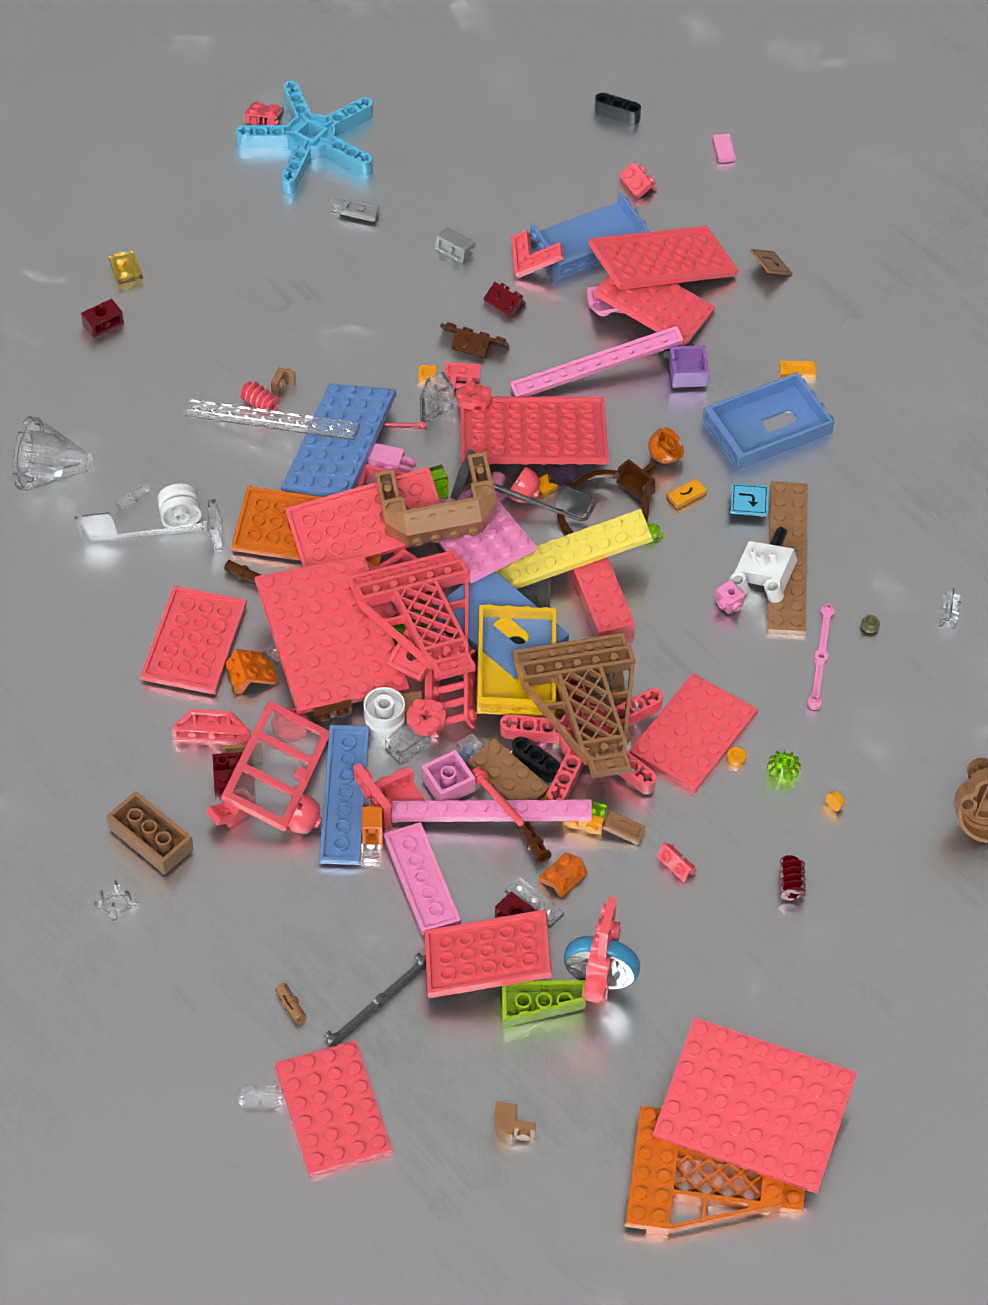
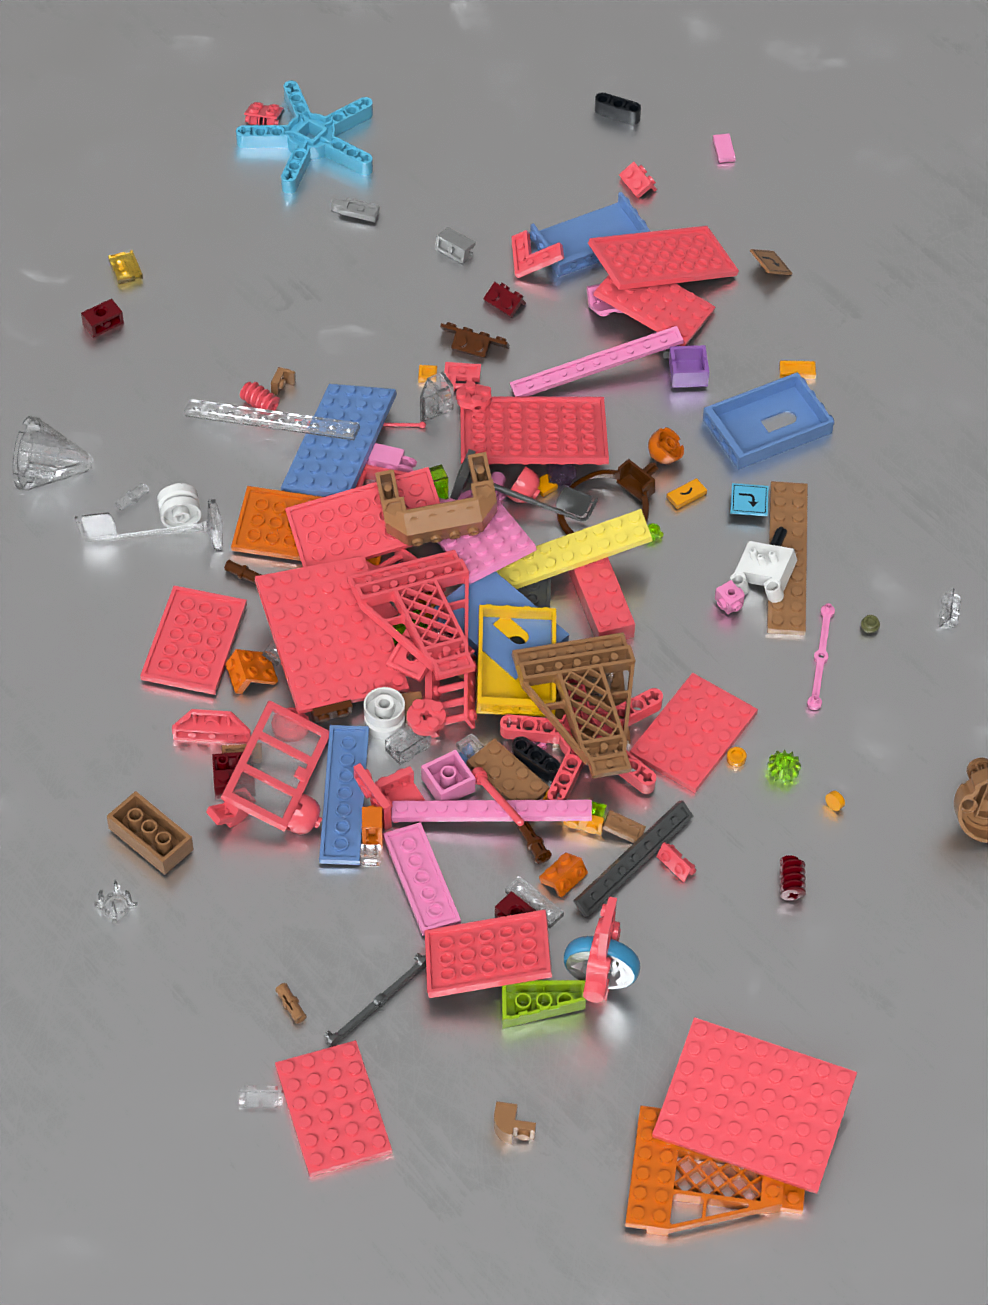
none -> dark grey plate [573,801,693,917]

